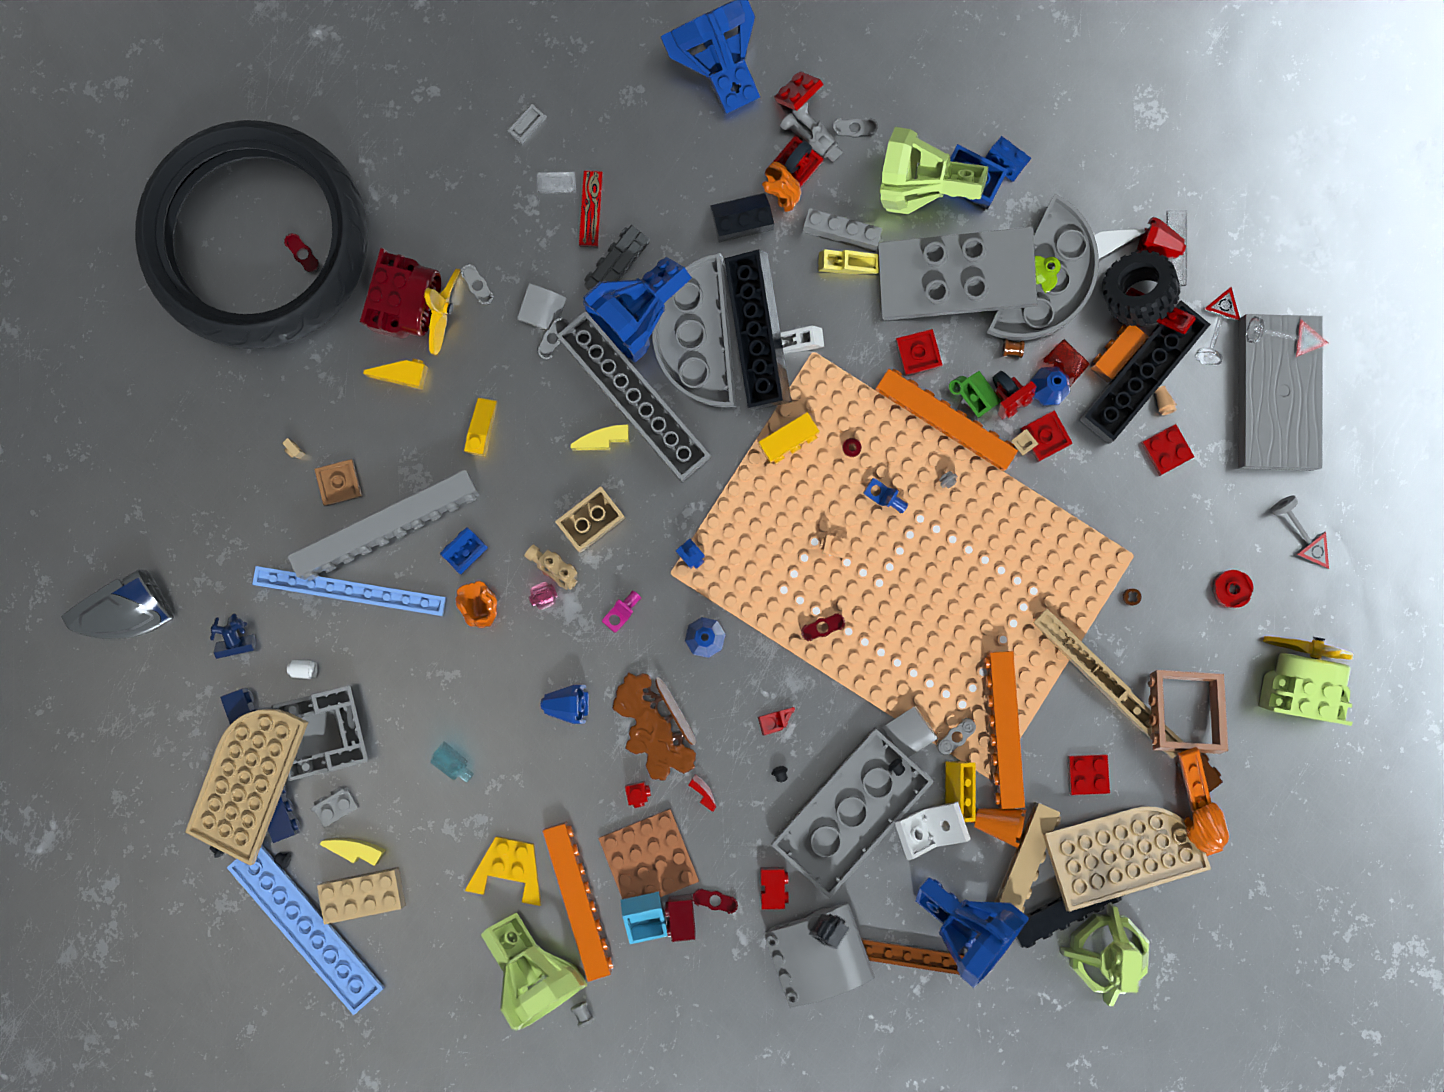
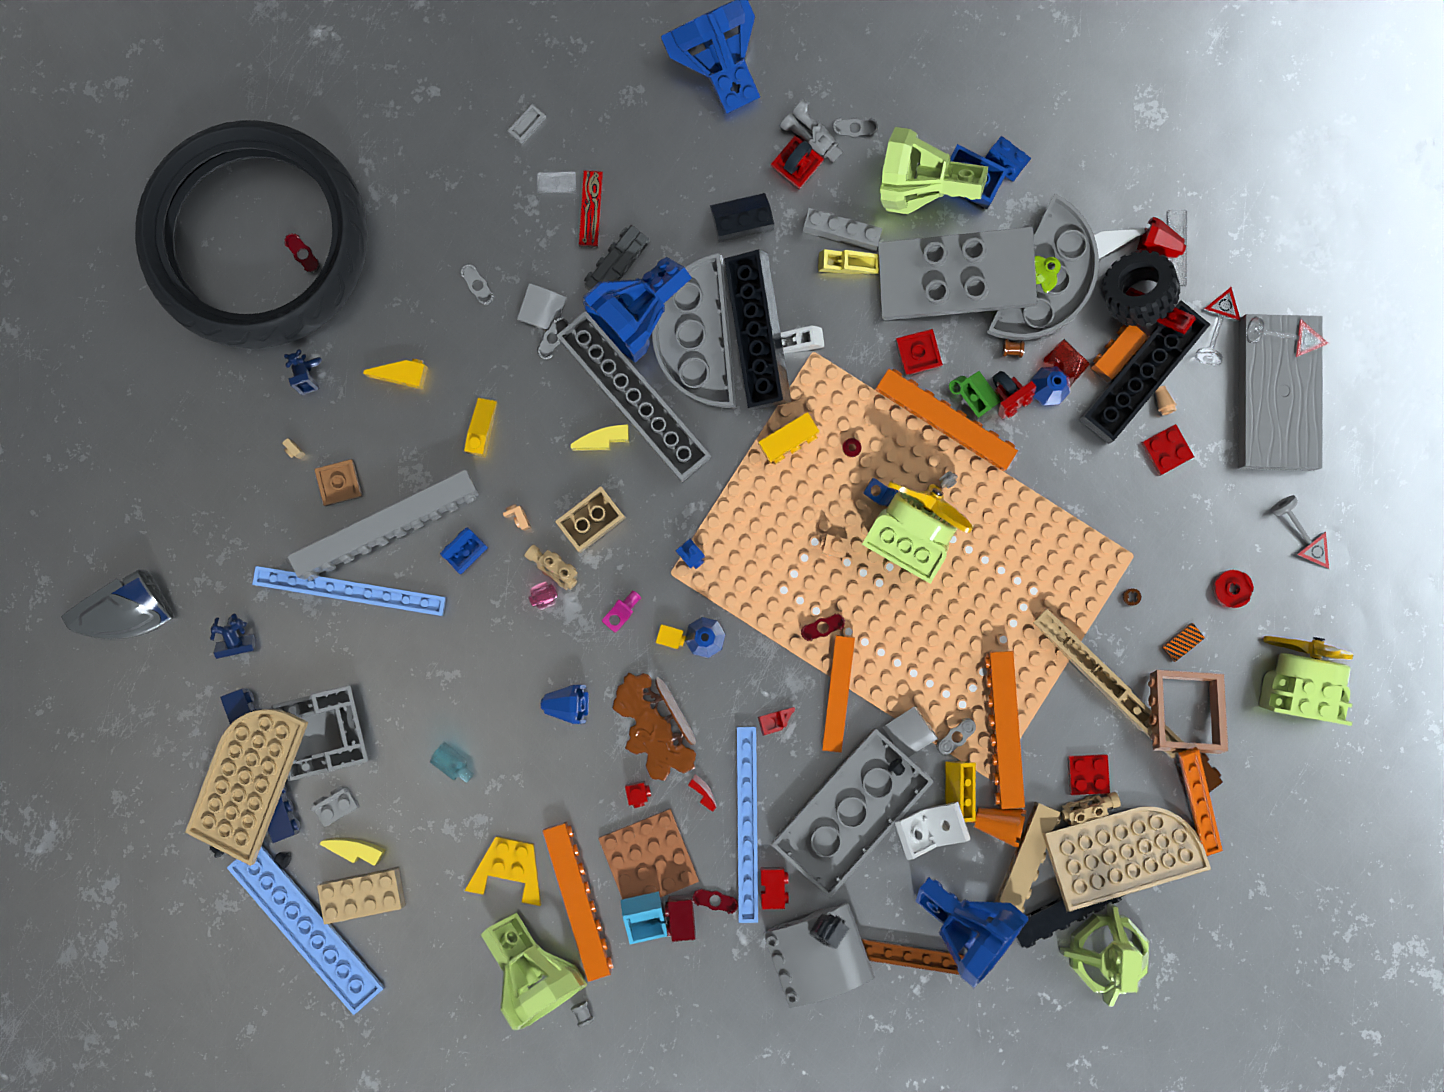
white brick [287,660,317,679] -> none
dark red brick [360,248,461,355] -> none
orange hair [456,581,497,628] -> none
orange hair [762,162,801,212] -> none
black piece [771,766,788,783] -> none
red plate [774,71,824,111] -> none
tan plate [1011,429,1038,456] -> none
red plate [1020,410,1073,462] -> none
orange hair [1184,802,1229,854] -> none
none -> dark blue piece [284,349,322,395]
none -> light nougat bracket [502,504,531,531]
none -> yellow brick [656,624,686,649]
none -> light blue plate [737,727,758,923]
none -> orange tile [822,635,855,753]
none -> yellowish green brick [862,482,973,584]
none -> tan brick [1061,792,1121,826]
none -> tile [1162,623,1205,662]

